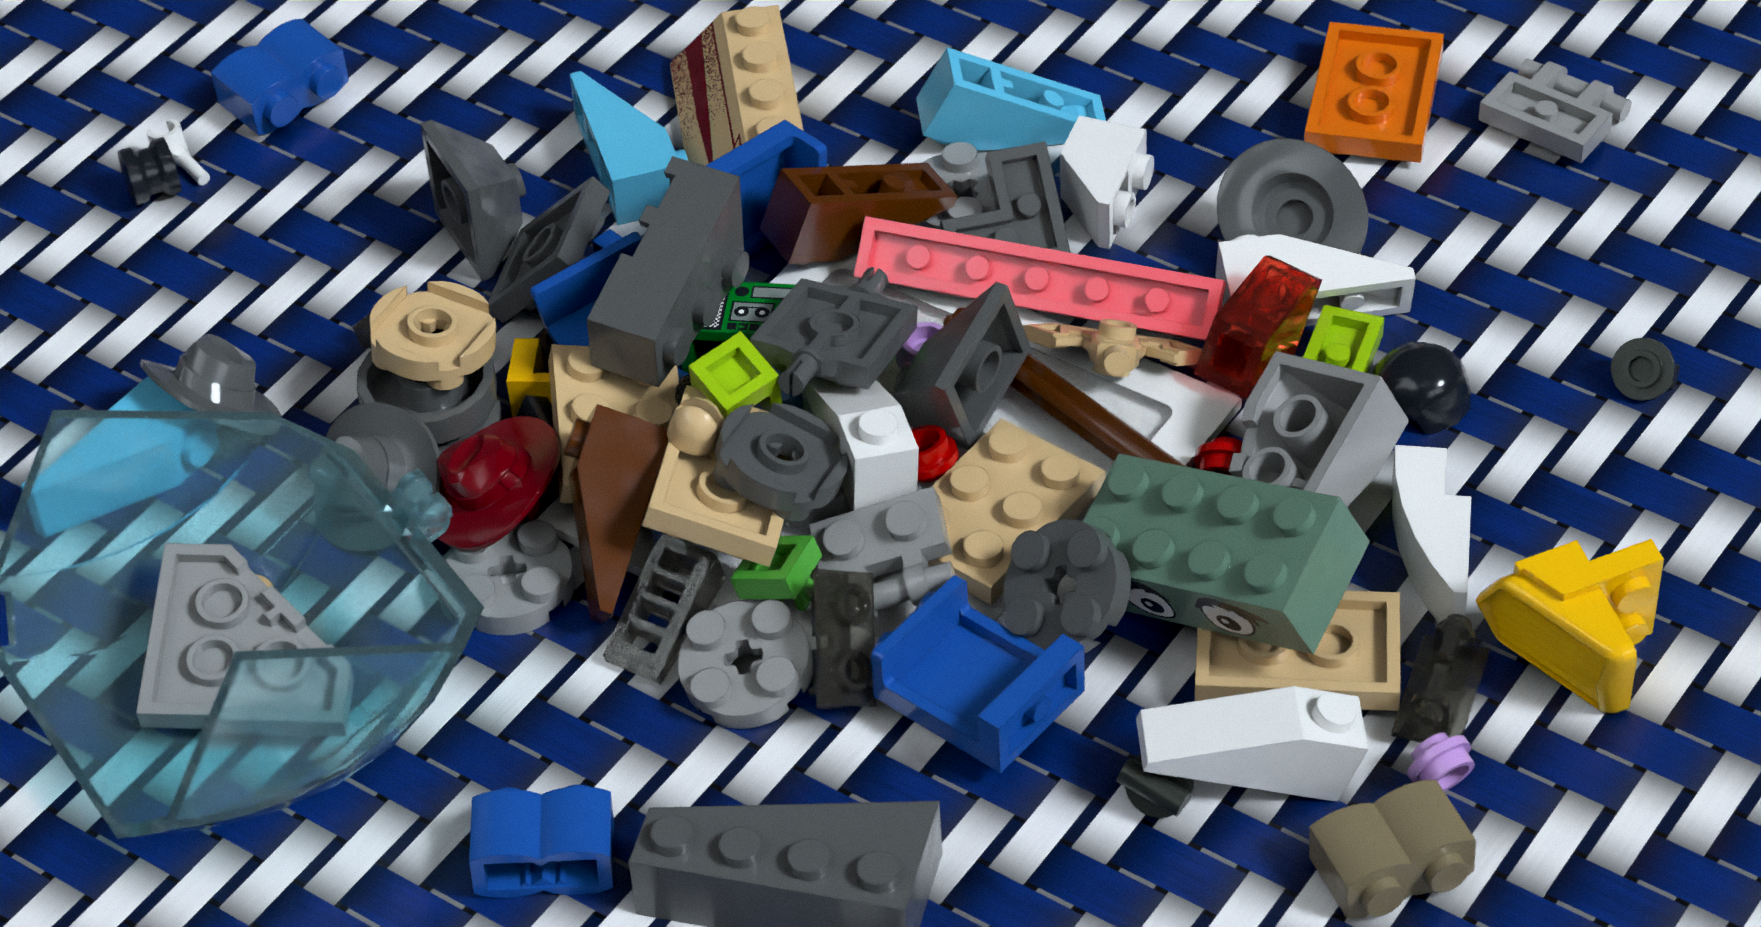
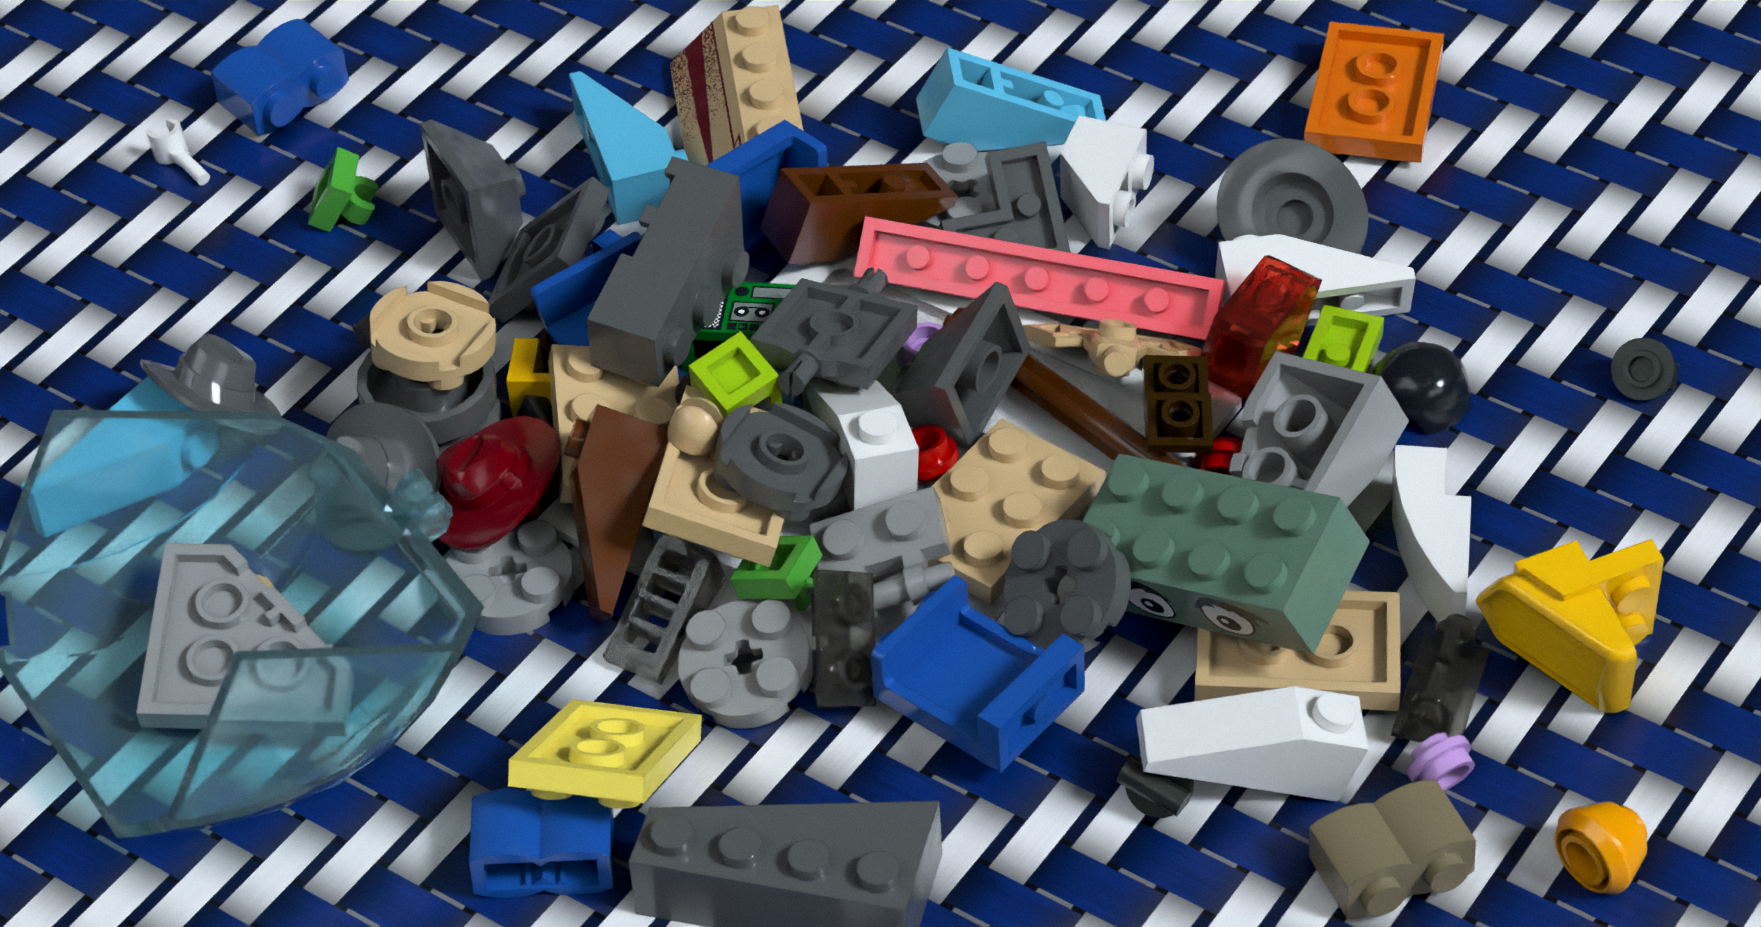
black wheel [118,137,182,206] -> none
light grey plate [1479,58,1632,163] -> none
none -> bright green tile [308,147,378,233]
none -> light yellow plate [508,699,702,809]
none -> dark brown slope [1142,355,1213,453]
none -> light orange cone [1555,801,1647,895]

